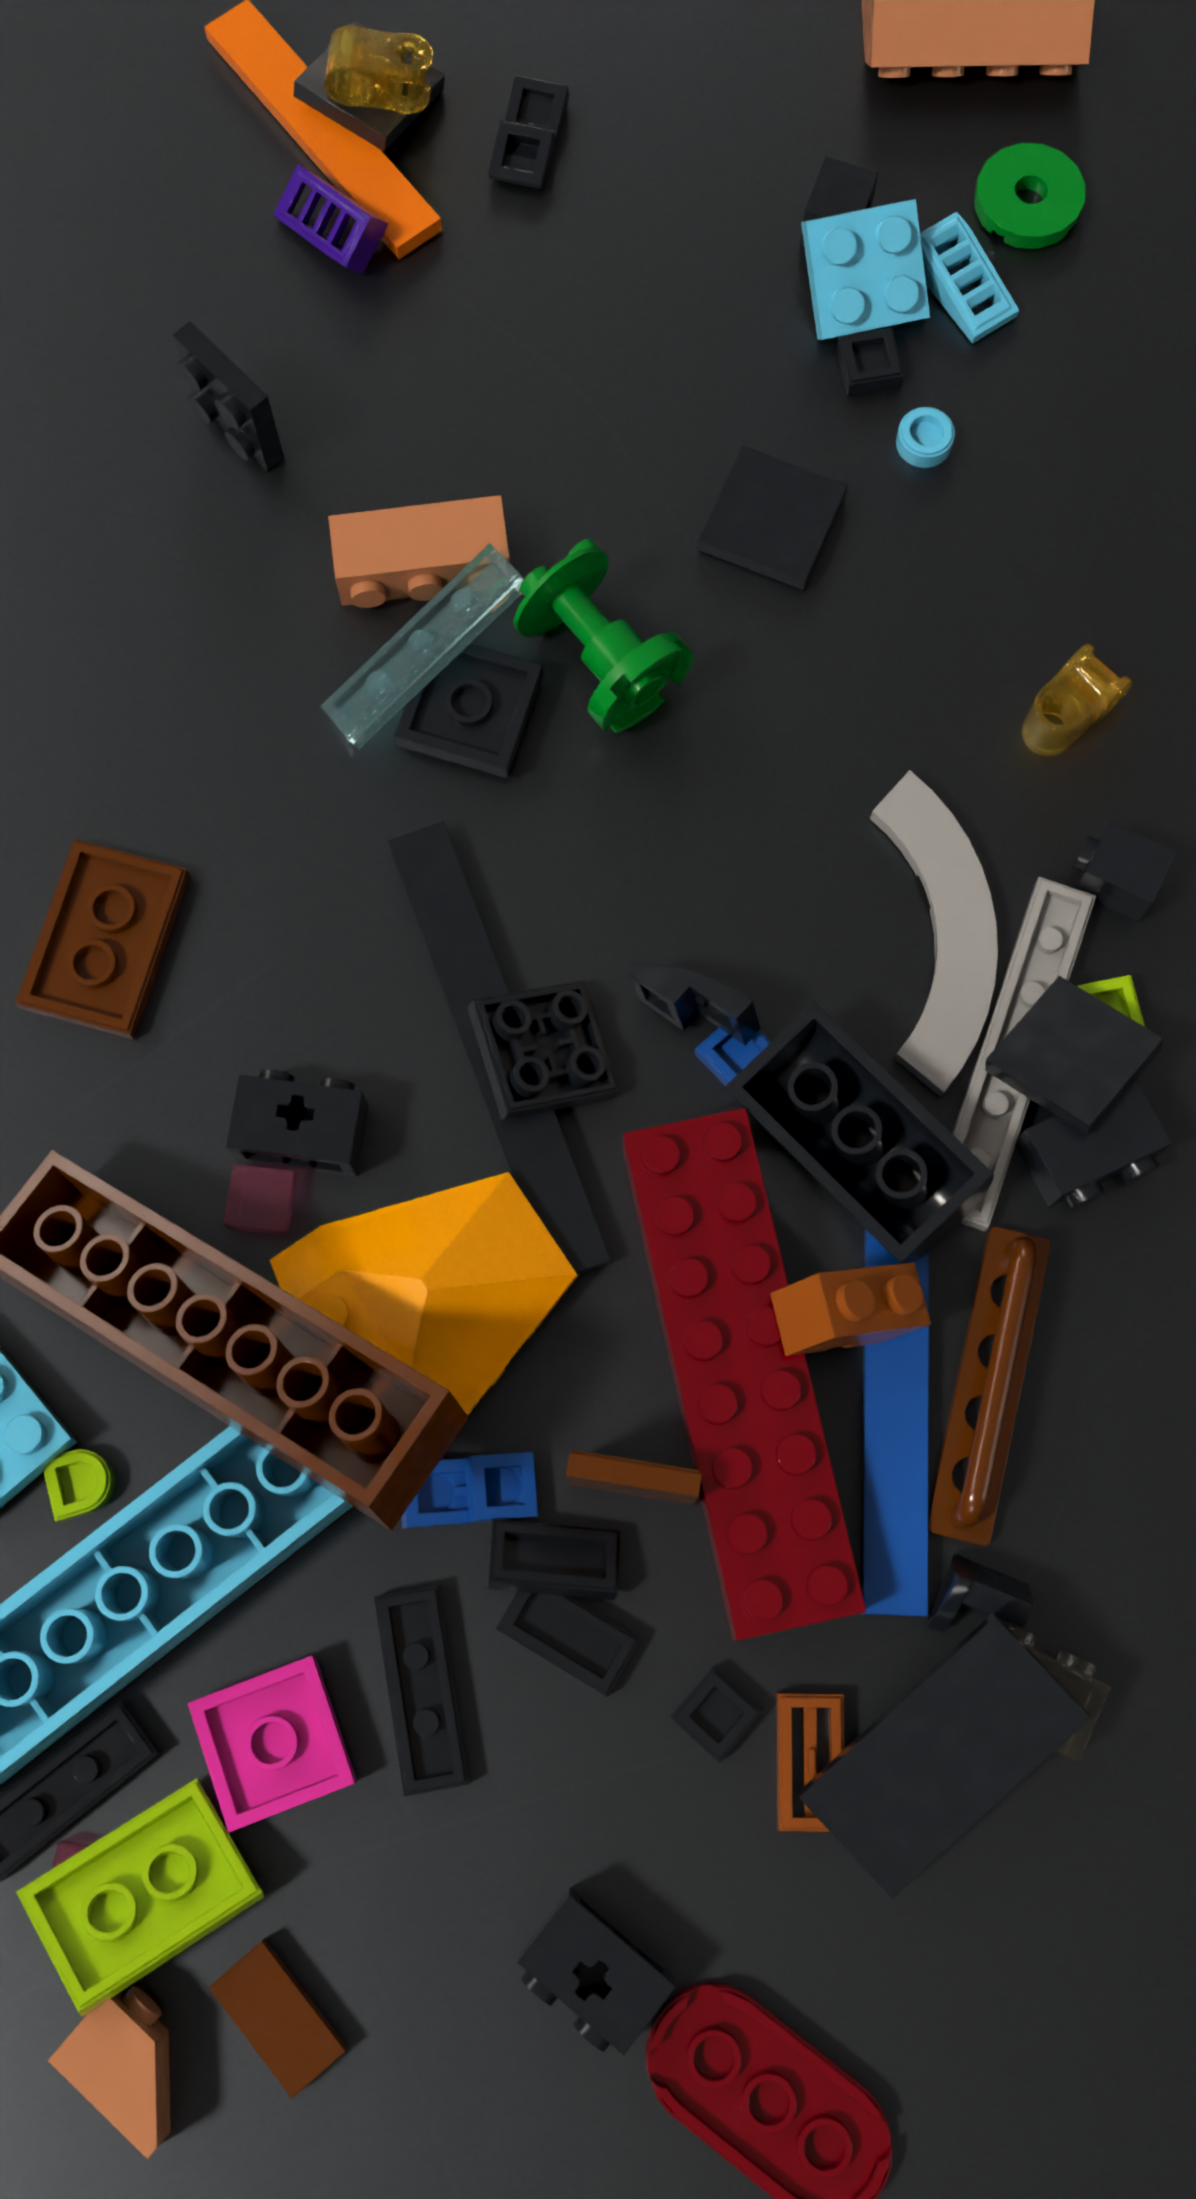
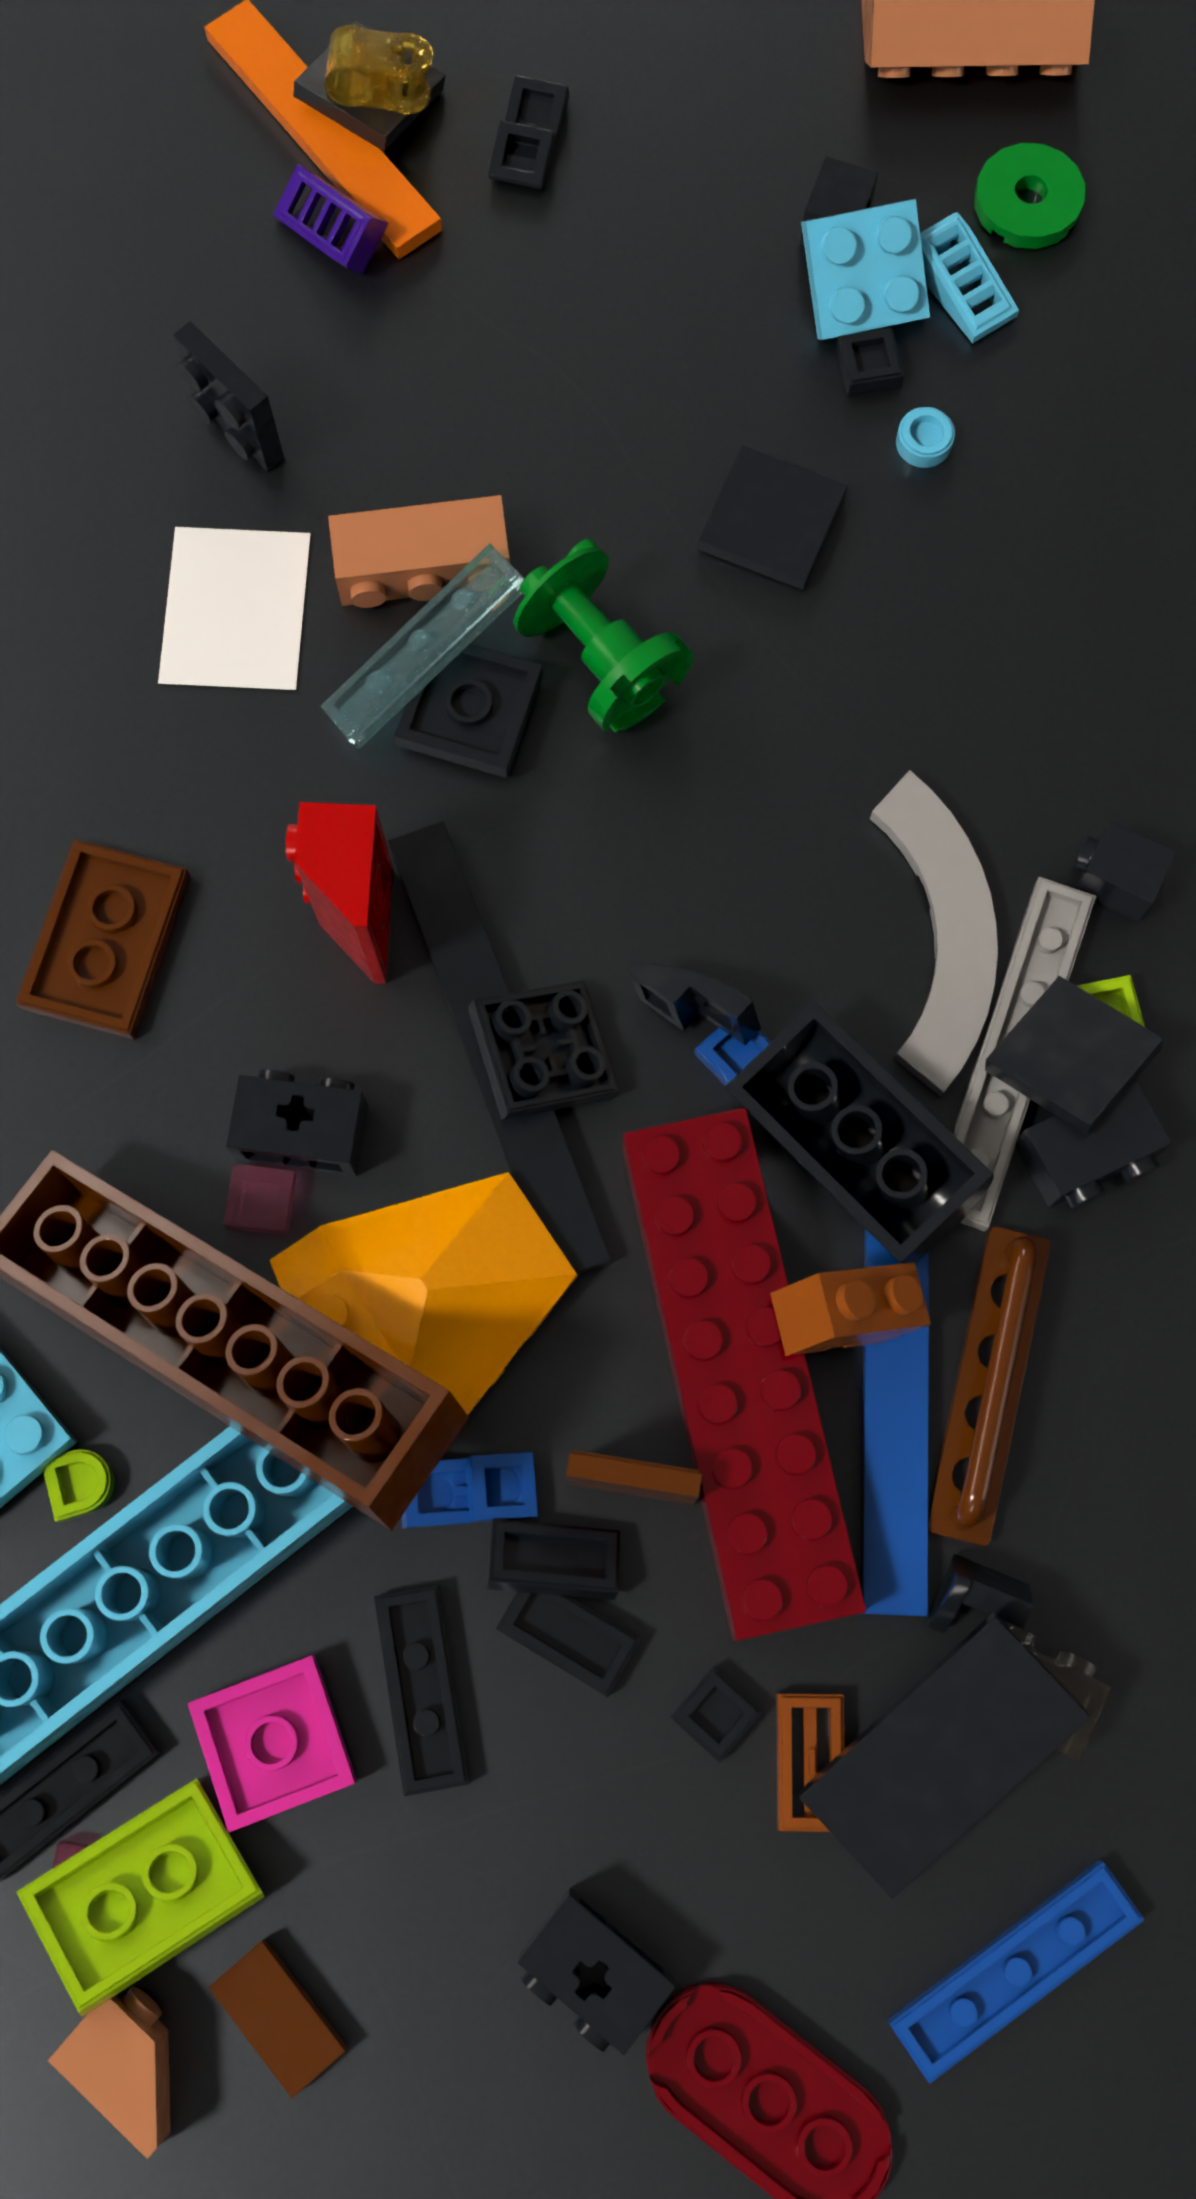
clear yellow piece [1021,643,1133,756] -> none
none -> white sticker [158,527,311,690]
none -> red slope [286,802,394,984]
none -> blue tile [886,1860,1144,2084]

